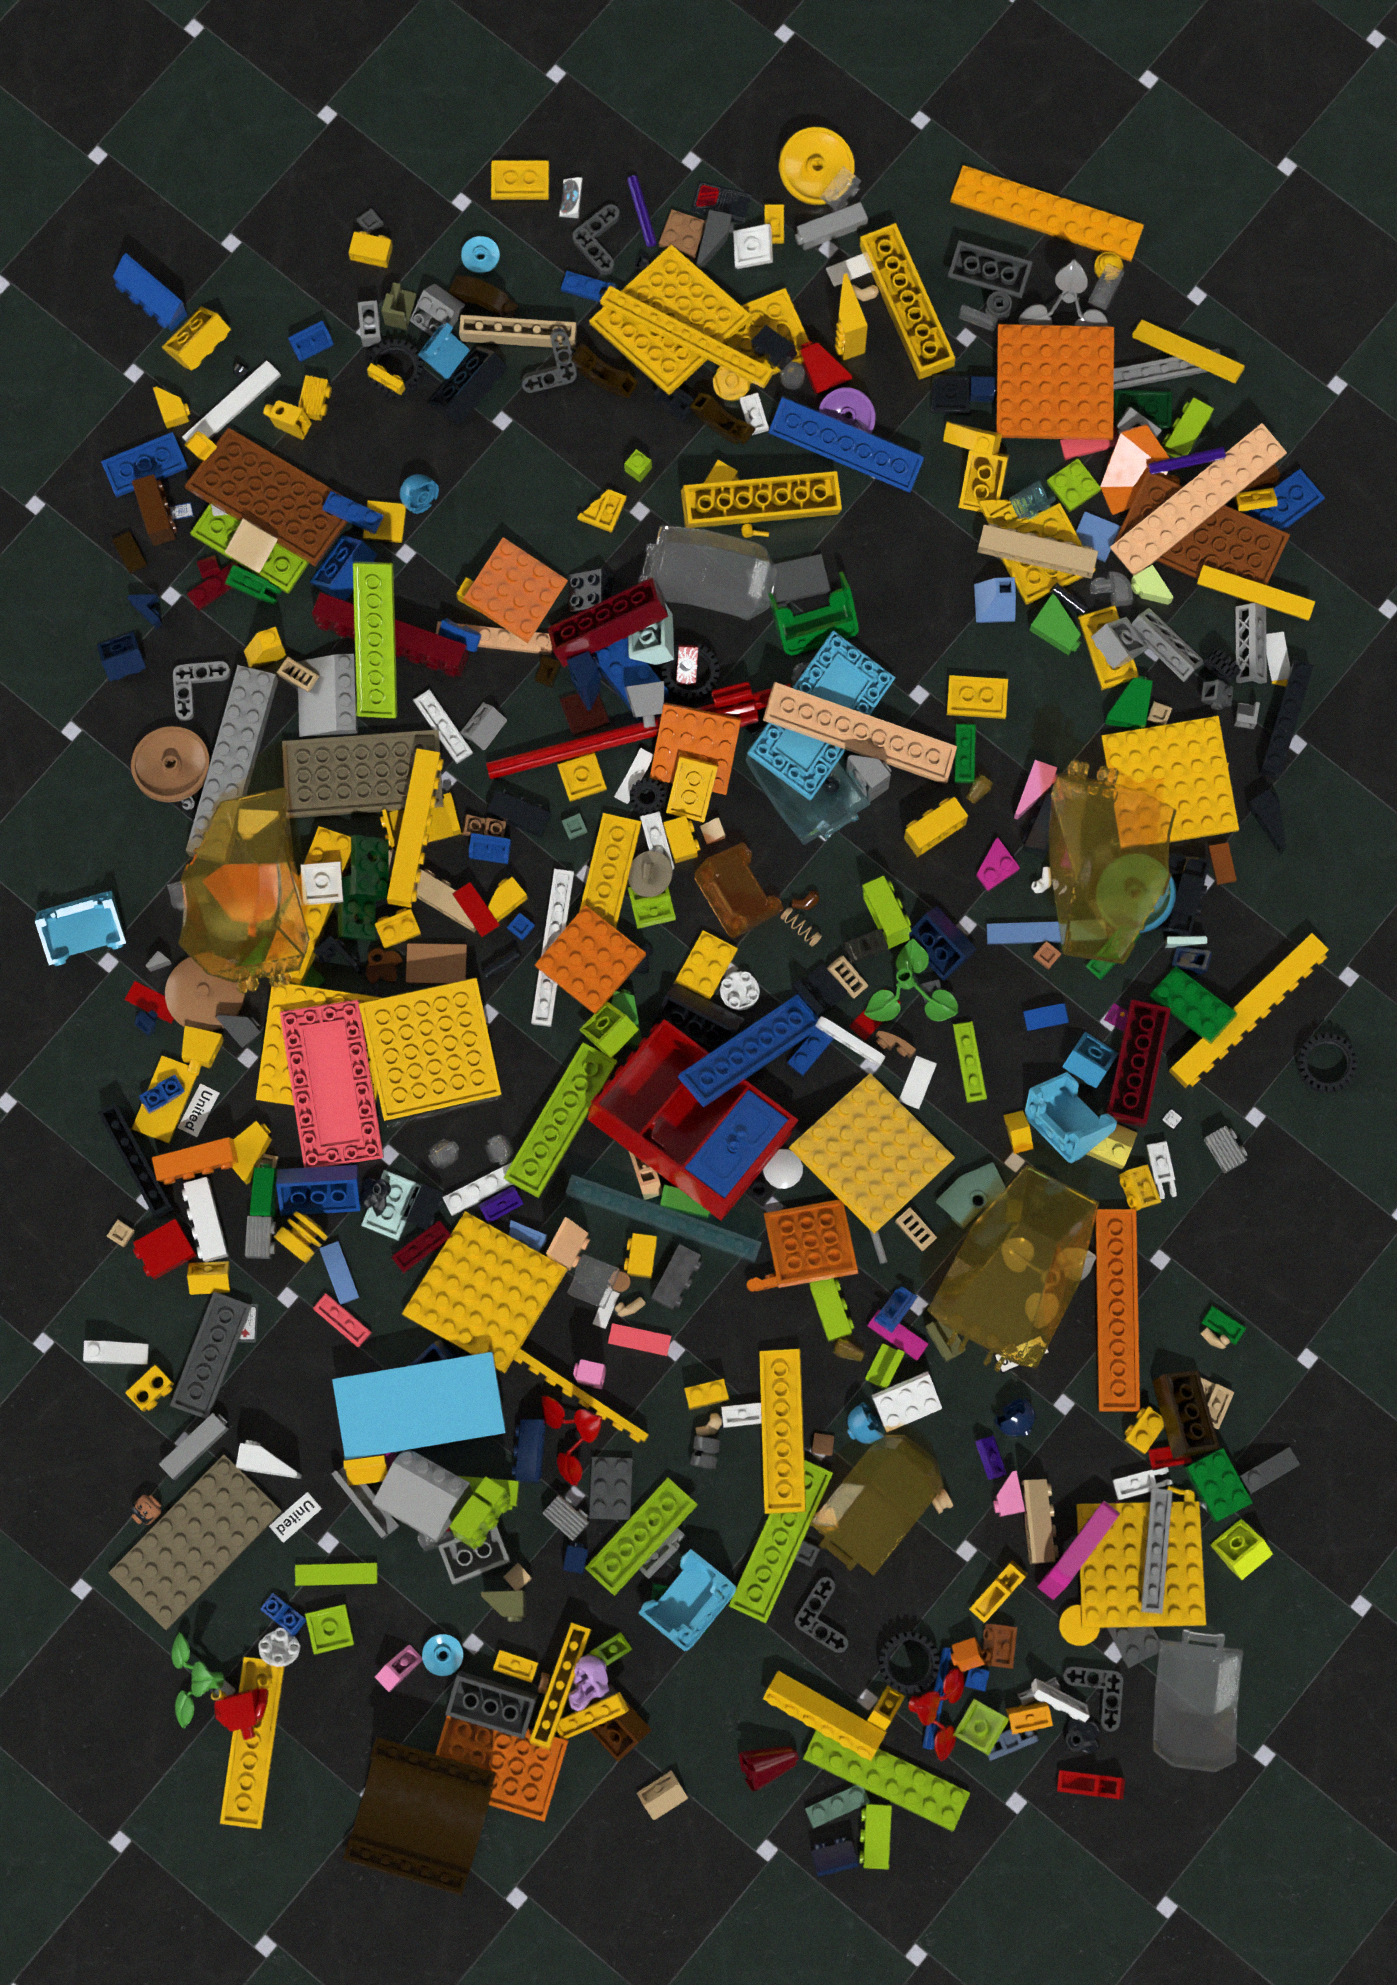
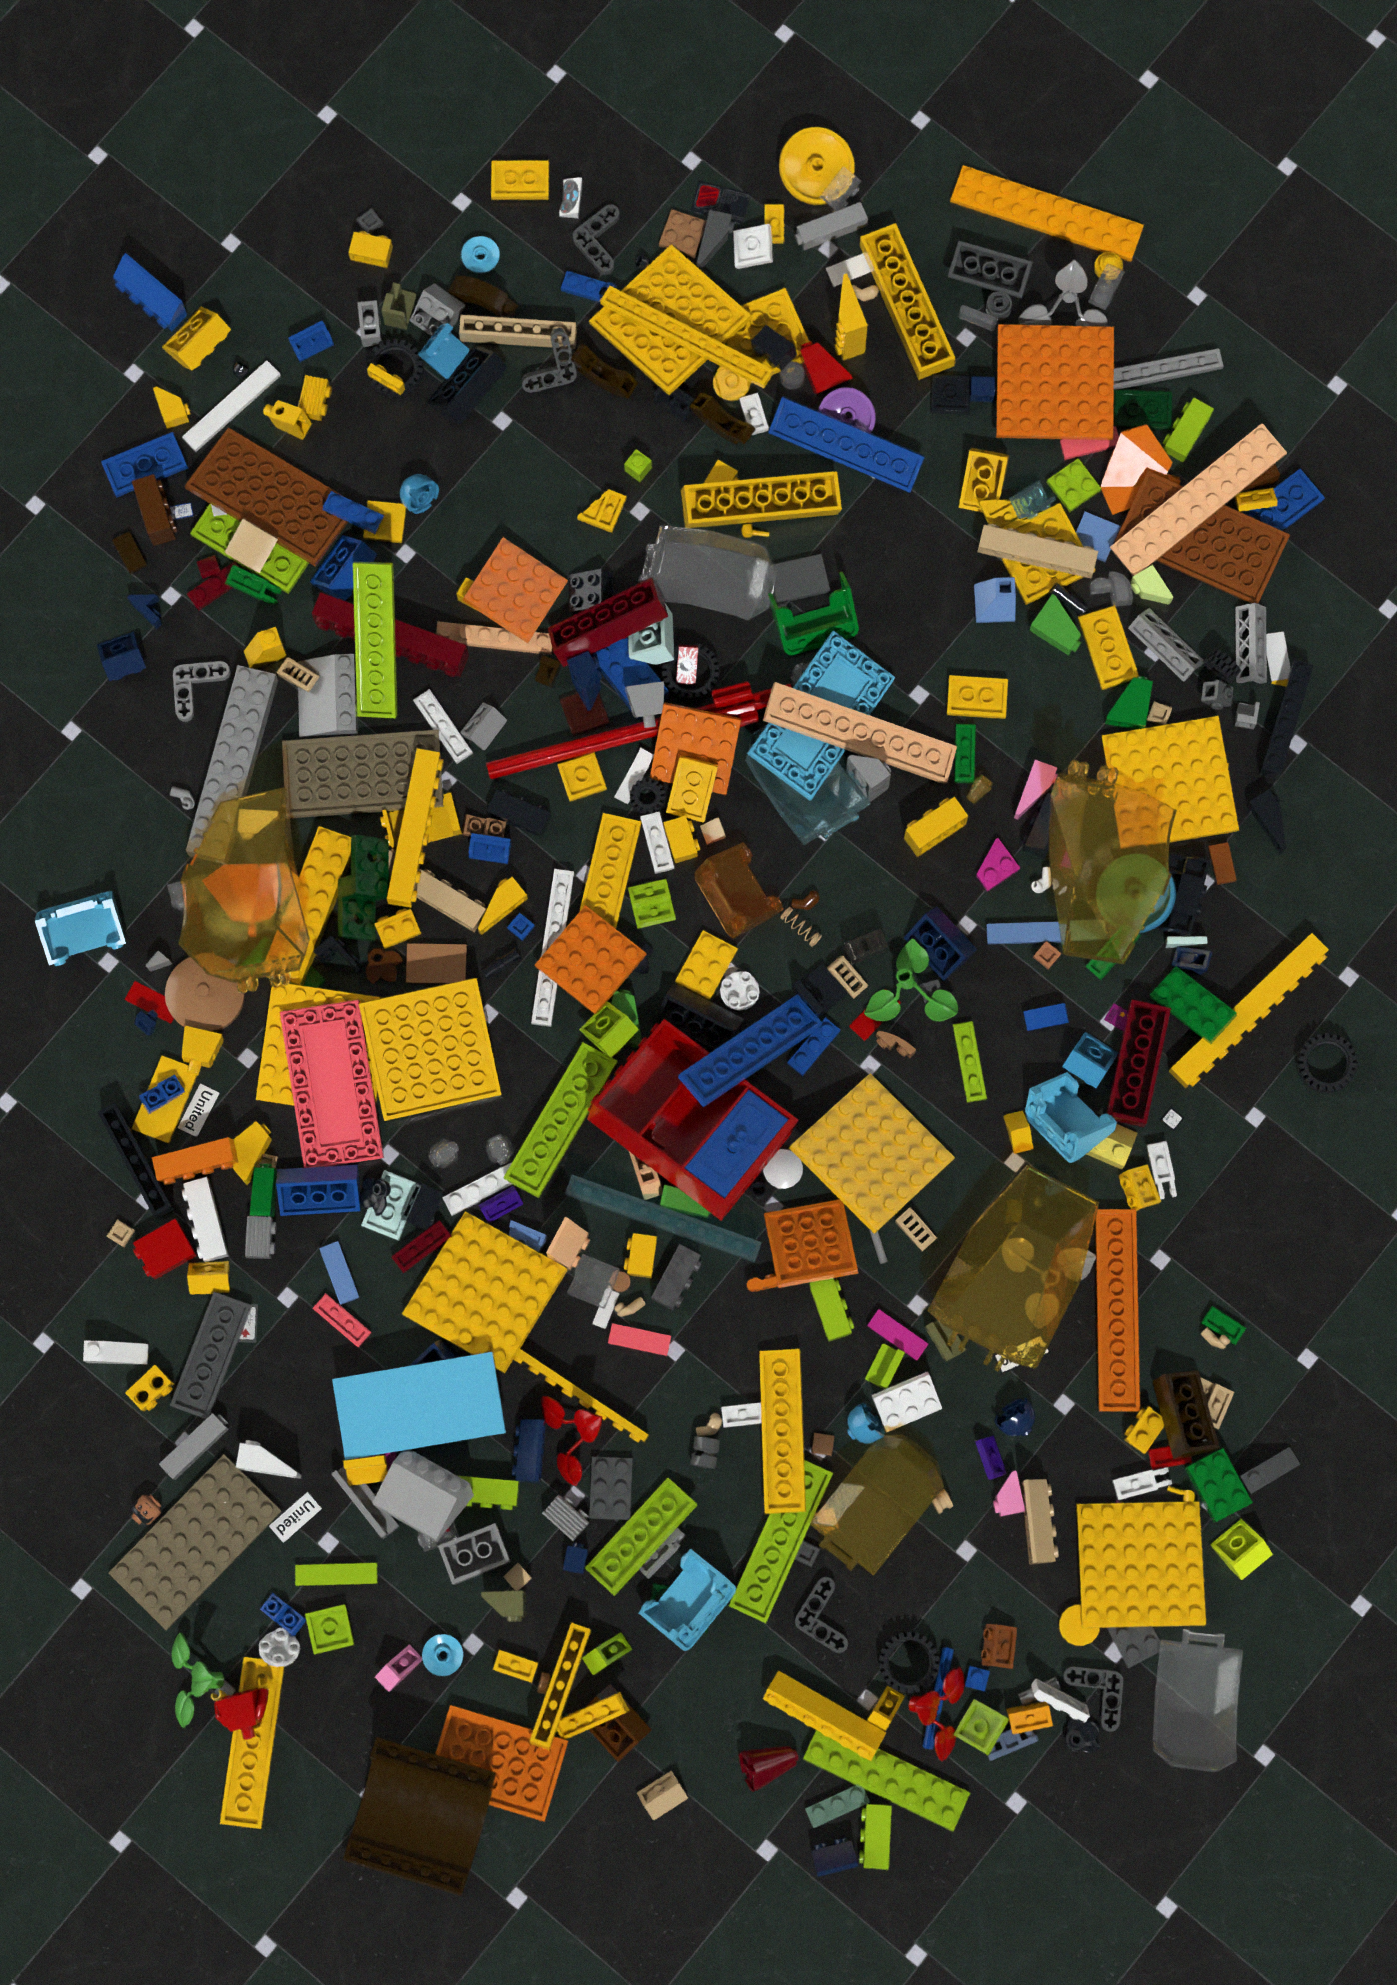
medium nougat dish [131,726,210,802] -> none
yellow panel [185,431,217,461] -> none
dark grey slope [215,1014,261,1048] -> none
yellow wheel [274,1210,328,1263] -> none
white plate [301,862,344,905] -> none
blue slope [438,618,482,652] -> none
dark grey slope [445,1671,538,1739] -> none
lime piece [449,1476,511,1550] -> none
red sticker [452,882,500,937] -> none
sand green plate [562,813,588,840] -> none
lavender head [568,1655,609,1711] -> none
bright pink brick [573,1359,606,1390] -> none
dark purple axle [628,175,656,247] -> none
dark tan shield [628,851,673,897] -> none
yellow brick [684,1379,729,1410] -> none
white beam [815,1017,885,1066] -> none
black hinge [822,777,839,795] -> none
clear yellow cone [833,1338,865,1362] -> none
lime piece [862,876,911,949] -> none
blue hinge [874,1287,918,1333] -> none
white sticker [899,1056,937,1109] -> none
sand green panel [936,1163,1009,1229] -> none
yellow slope [943,422,1002,455] -> none
orange brick [951,1637,985,1672] -> none
yellow slope [969,1560,1028,1623] -> none
dark pink beam [1037,1501,1120,1600] -> none
red slope [1057,1770,1125,1799] -> none
light grey slope [1091,617,1149,669] -> none
light grey brick [1115,407,1162,437] -> none
yellow tile [1132,320,1245,383] -> none
light grey plate [1141,1488,1172,1614] -> none
dark purple axle [1148,447,1226,475] -> none
yellow tile [1197,565,1315,621] -> none
light grey brick [1204,1126,1247,1174] -> none

